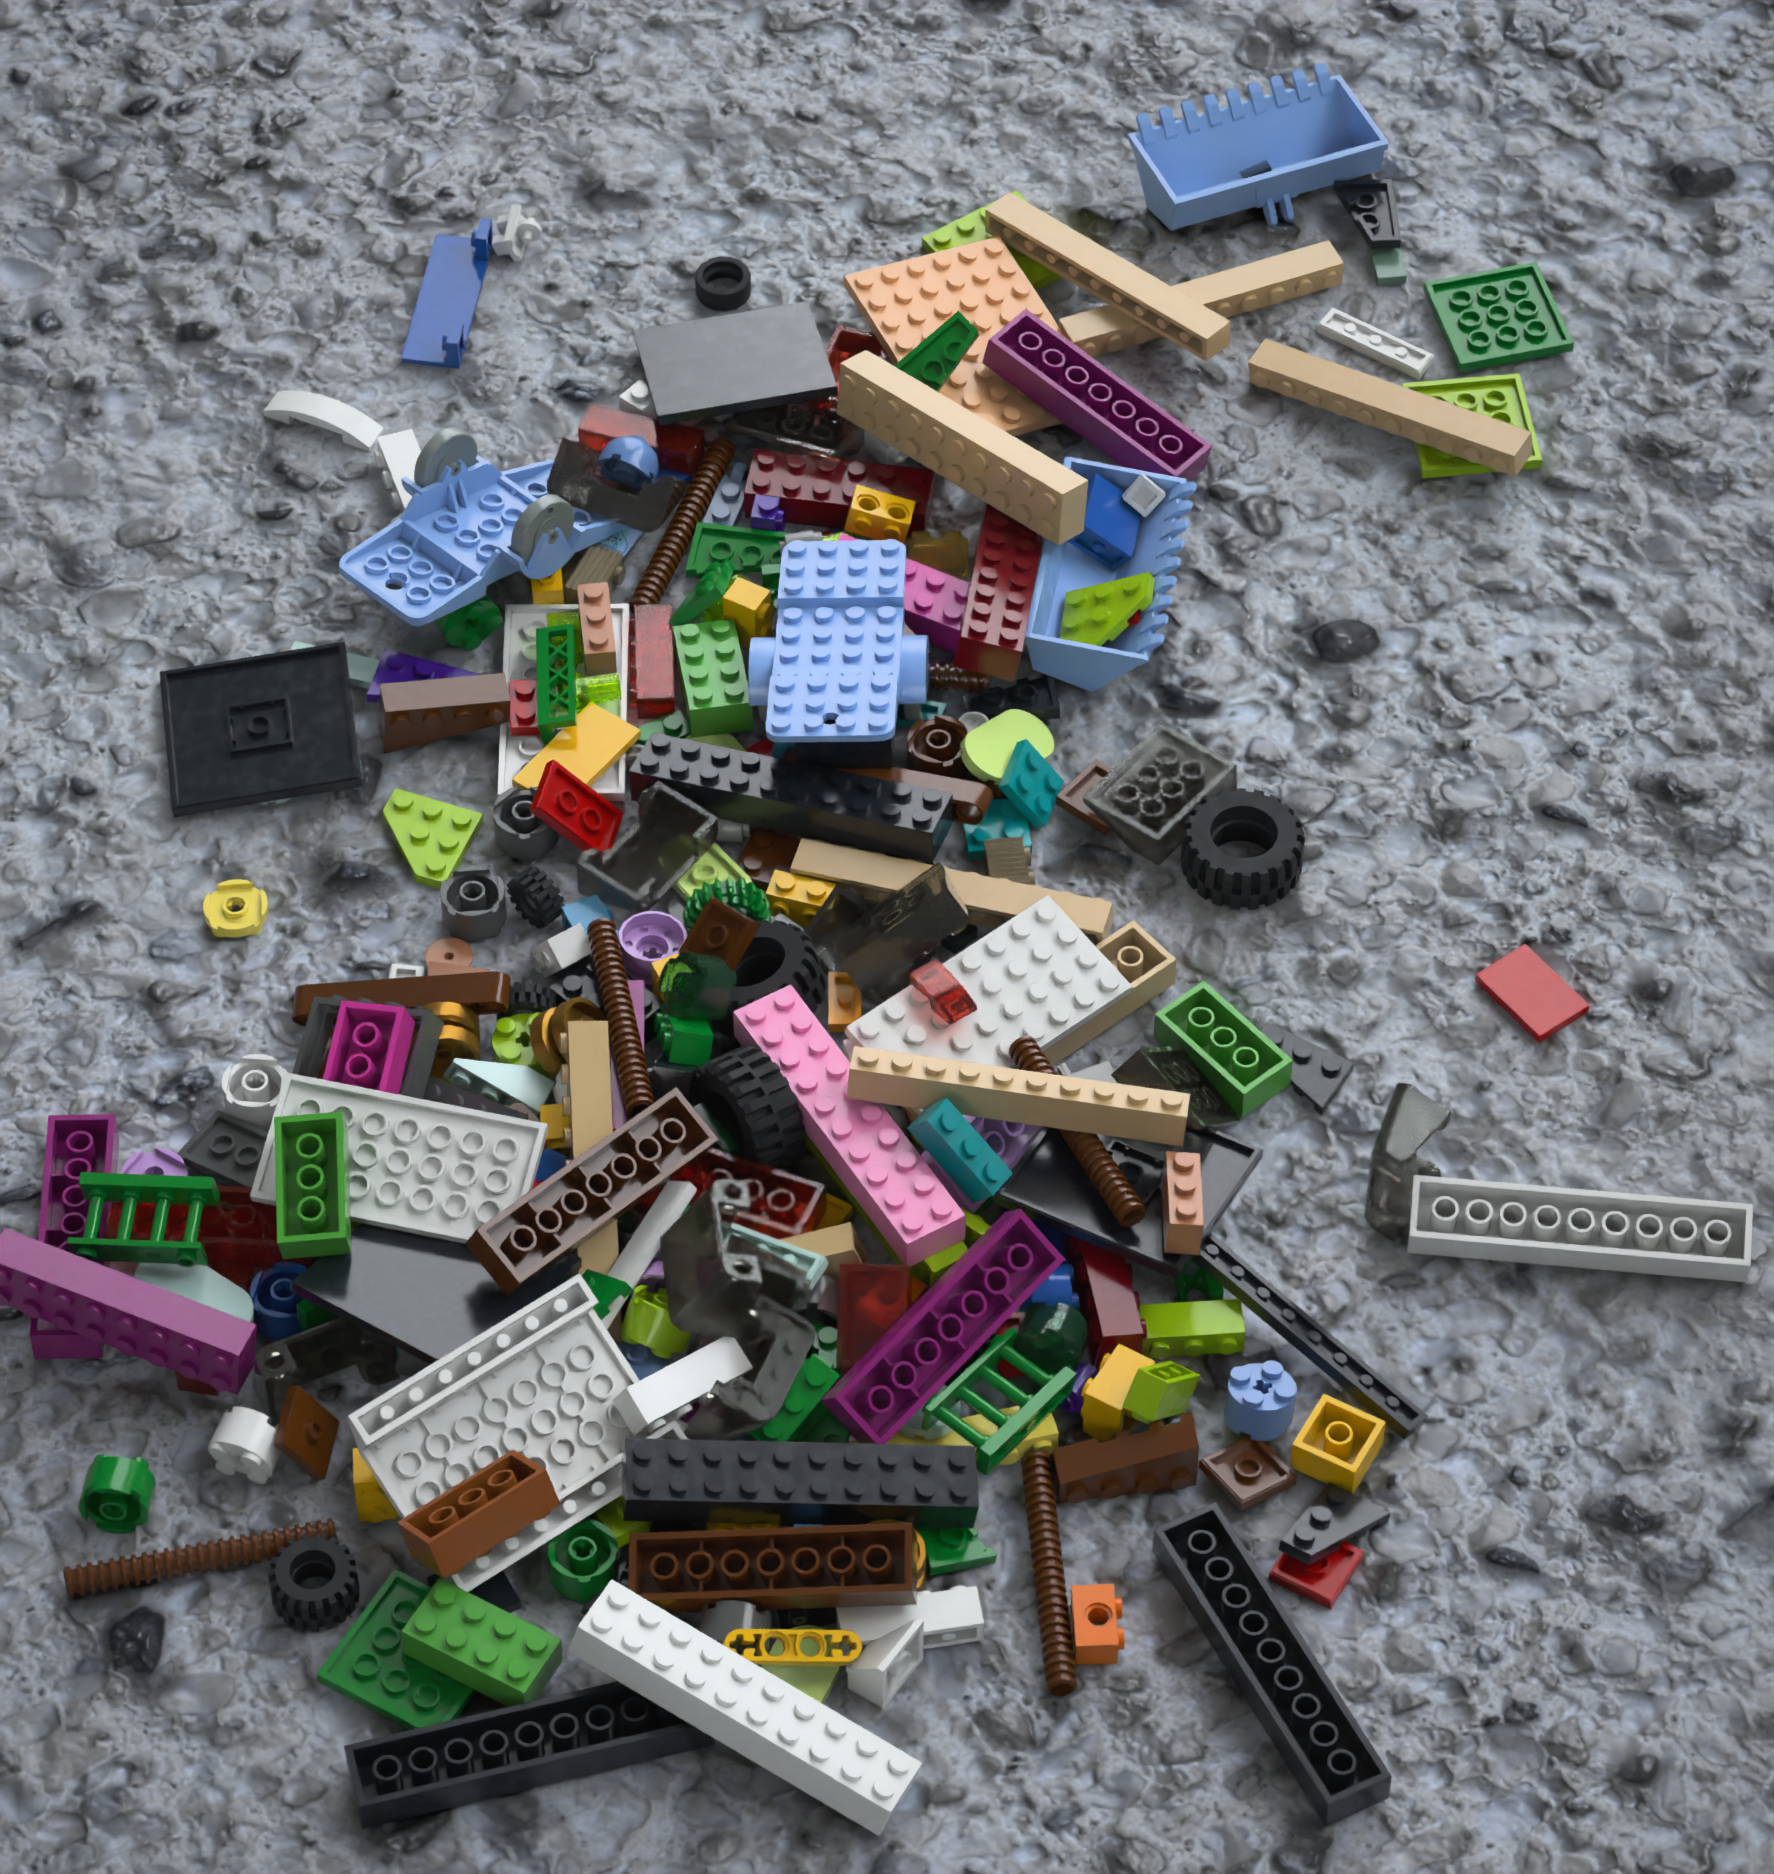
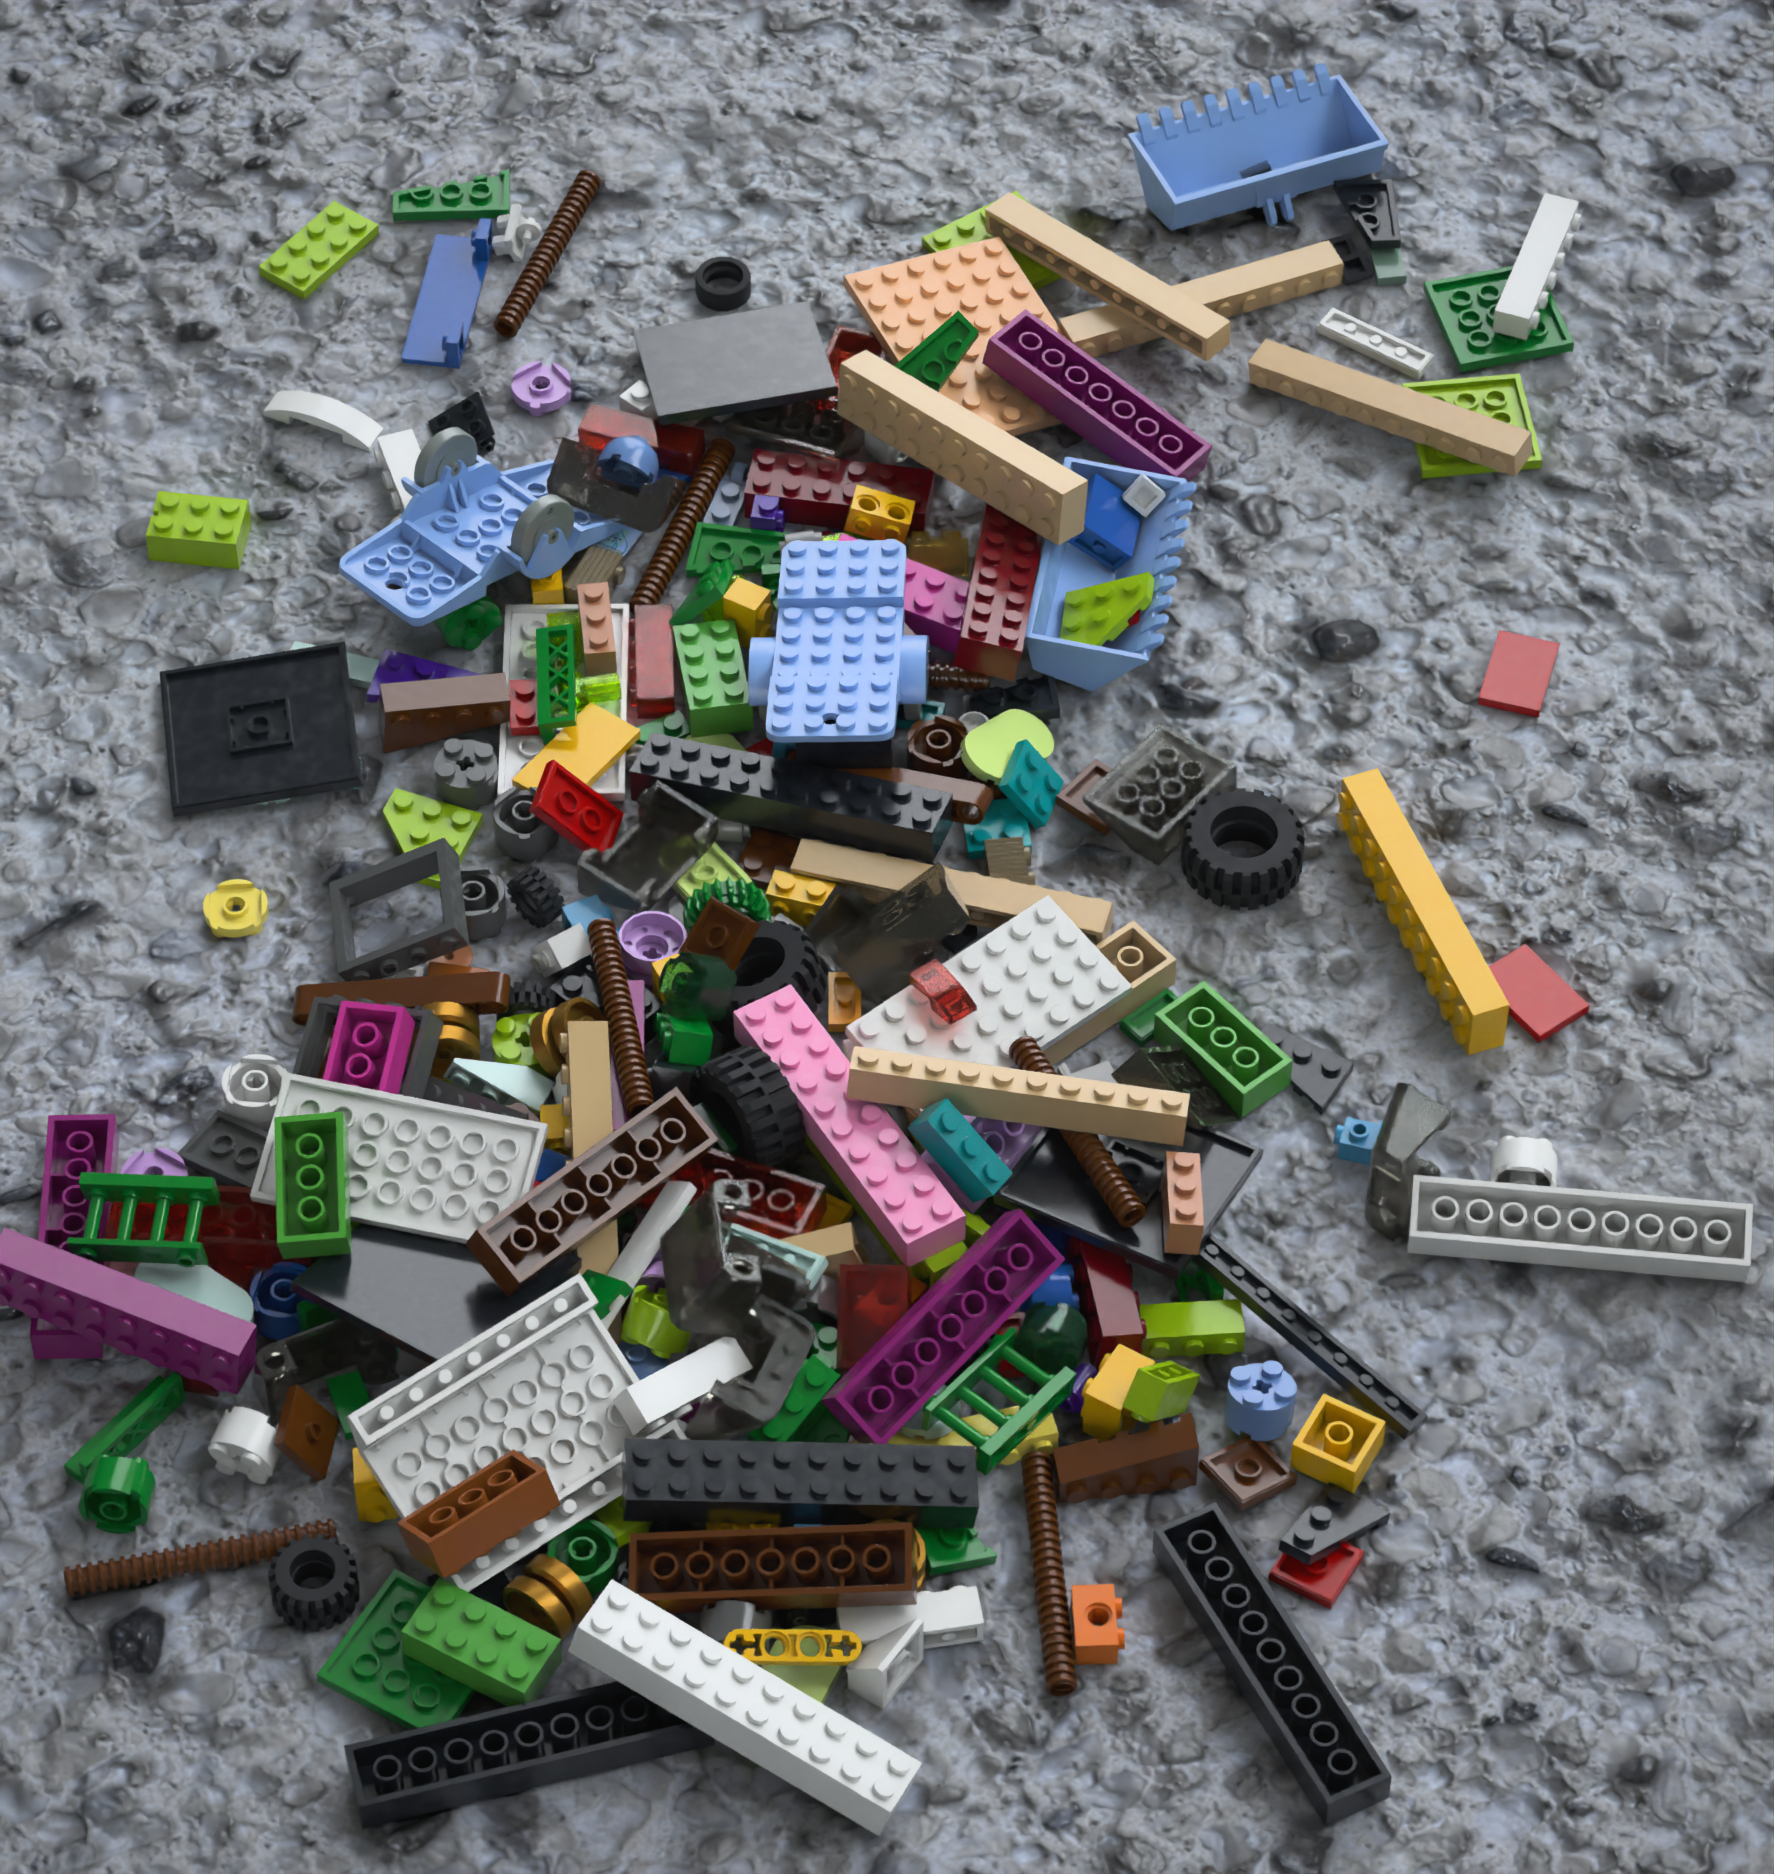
none -> green fence [64,1372,186,1485]
none -> lime piece [145,491,252,569]
none -> lime plate [258,201,379,299]
none -> green tile [326,1370,370,1440]
none -> dark grey window [329,838,469,982]
none -> green wing [393,169,510,221]
none -> black hinge [428,391,496,453]
none -> dark grey brick [433,738,498,811]
none -> reddish brown piece [493,170,601,338]
none -> pearl gold wheel [502,1554,593,1641]
none -> lavender plate [512,361,571,416]
none -> green tile [1119,988,1179,1048]
none -> black slope [1322,233,1374,285]
none -> dark azure brick [1334,1117,1386,1167]
none -> yellow brick [1336,768,1509,1056]
none -> tile [1478,630,1560,718]
none -> white brick [1489,1136,1558,1187]
none -> white brick [1493,193,1582,340]

